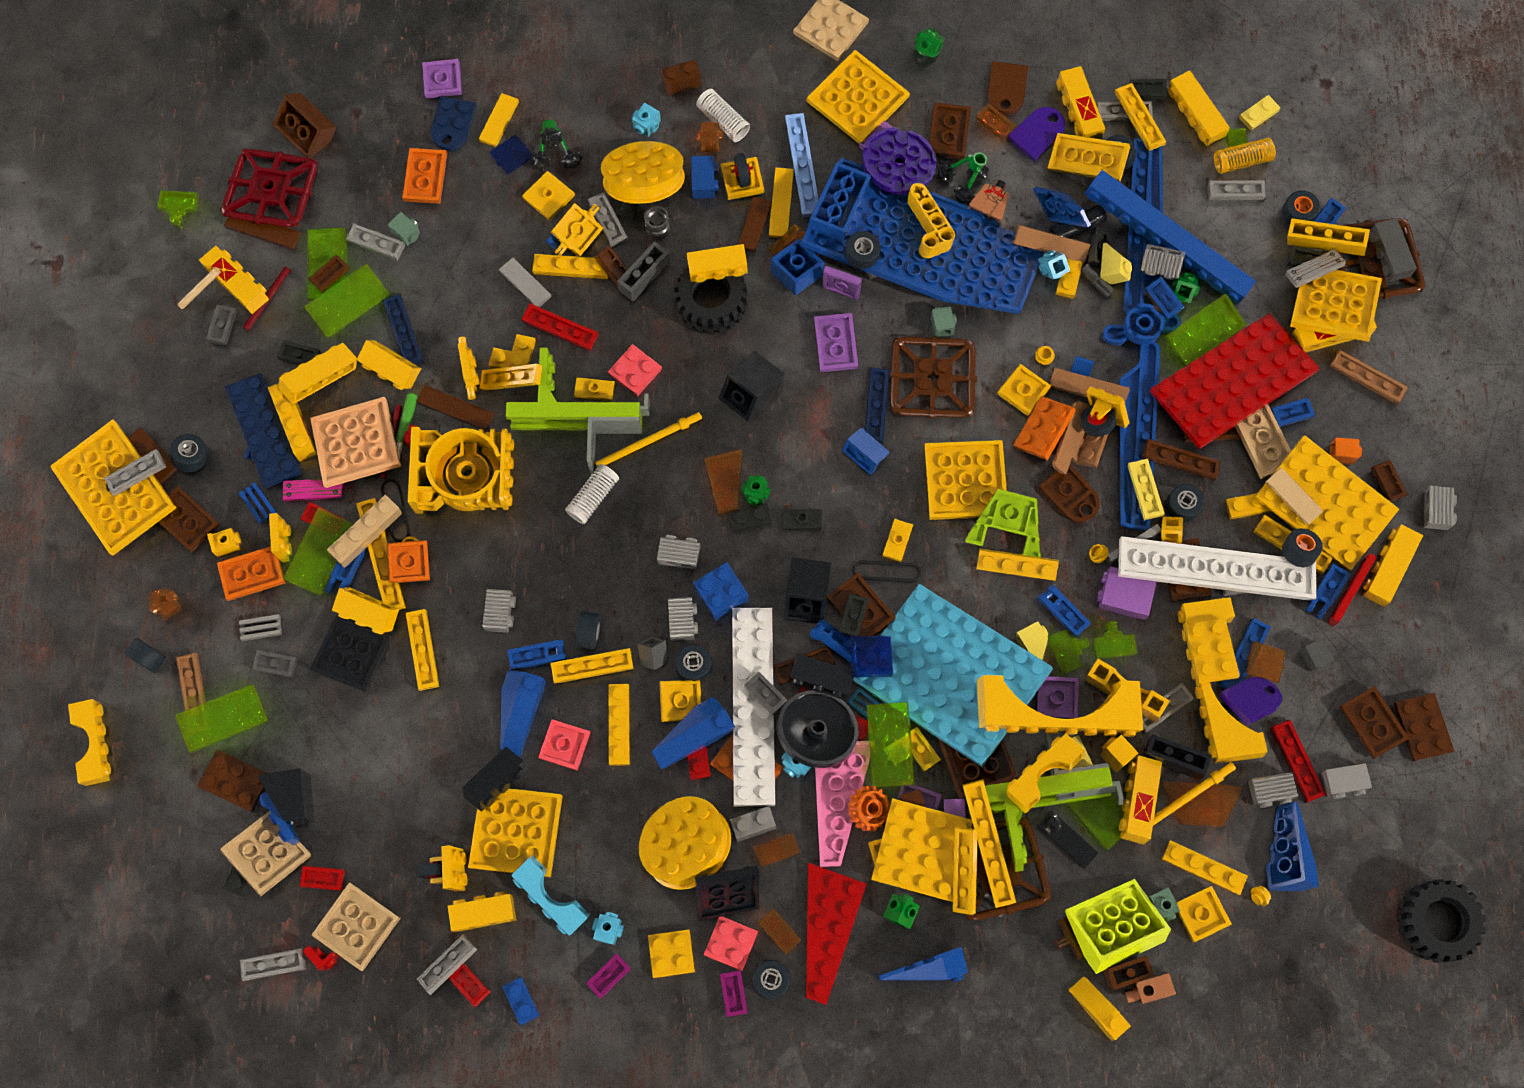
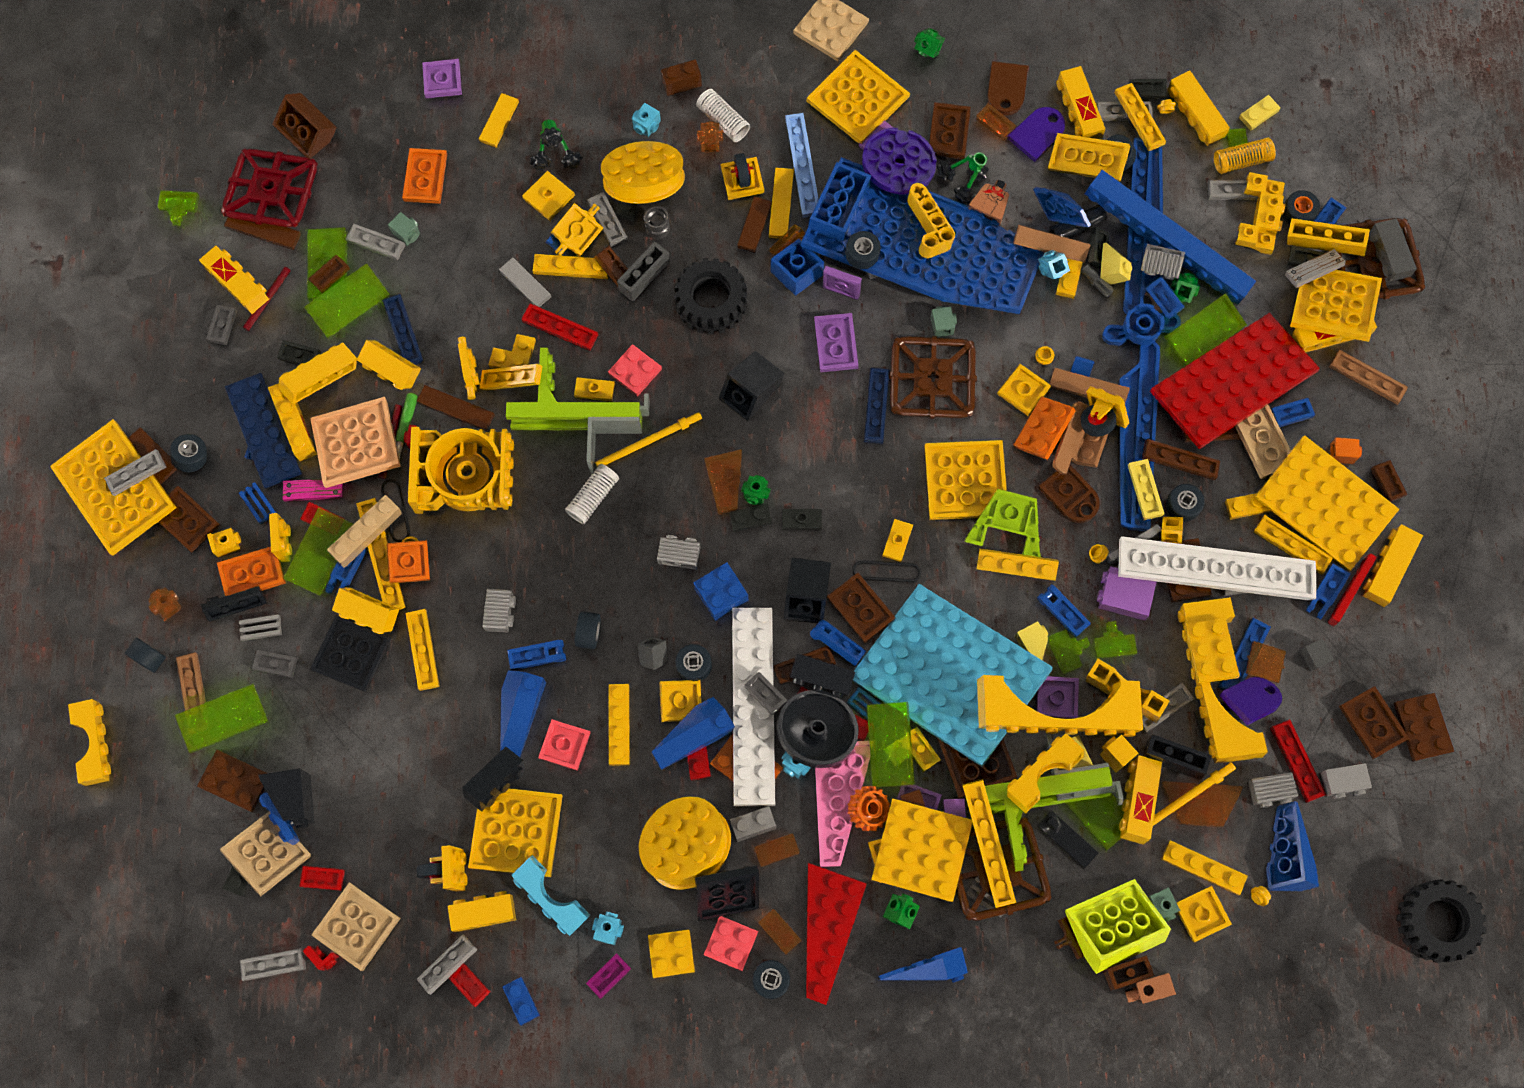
tan bar [178,267,221,309] -> none
dark blue plate [431,96,477,151] -> none
clear blue piece [490,134,533,175] -> none
yellow plate [551,648,634,684] -> none
light grey brick [668,597,698,641] -> none
yellow brick [687,244,748,282] -> none
blue brick [691,156,718,199] -> none
magenta plate [720,970,748,1017] -> none
pearl dark grey plate [839,594,869,638] -> none
blue panel [842,428,889,475] -> none
clear blue plate [850,636,893,677] -> none
yellow plate [953,827,978,915] -> none
yellow slope [1068,976,1131,1041] -> none
tan tile [1265,468,1323,525] -> none
black wheel [1282,528,1323,568] -> none
light grey brick [1423,485,1457,530] -> none
none -> black hinge [201,586,267,622]
none -> yellow plate [1157,99,1176,114]
none -> yellow bracket [1235,172,1286,255]

